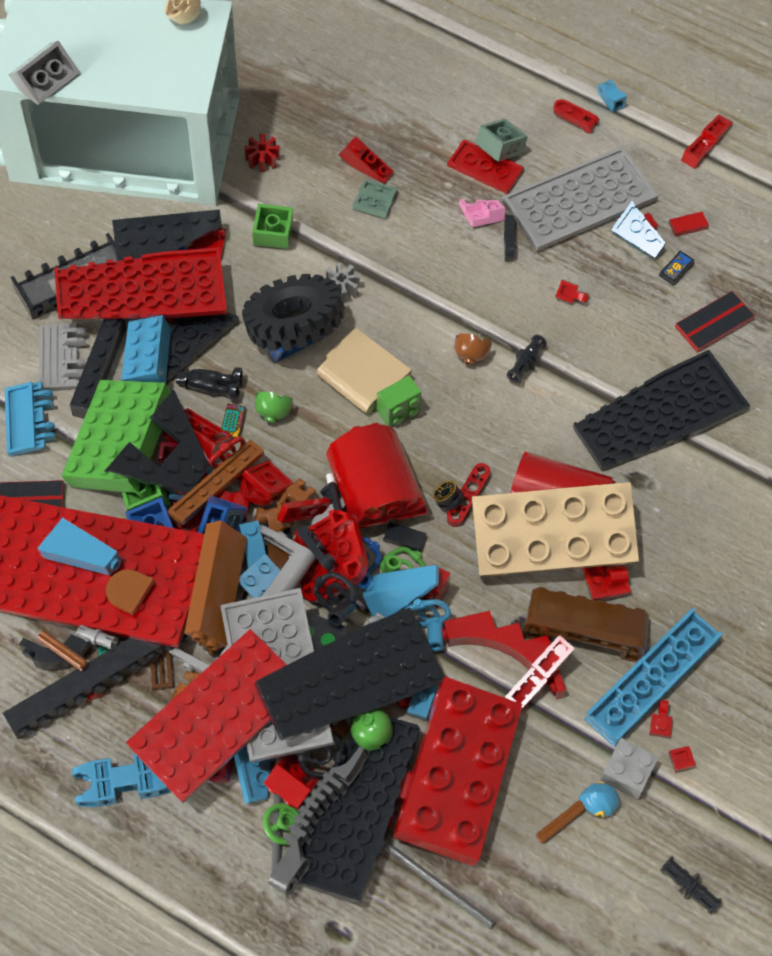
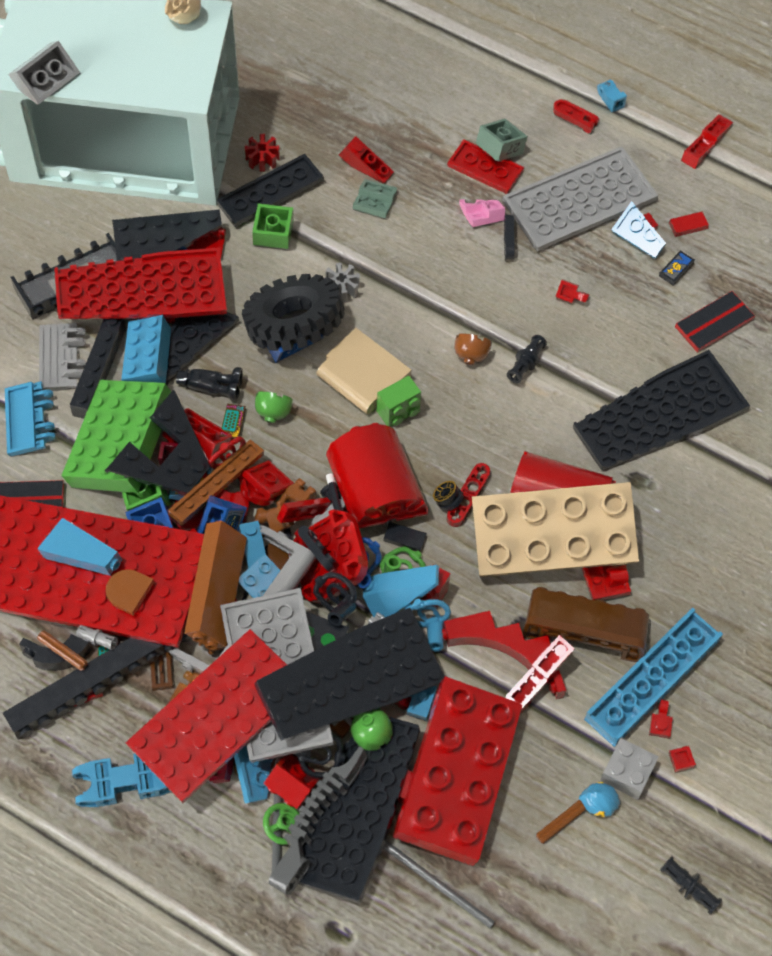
none -> black plate [216,153,324,227]

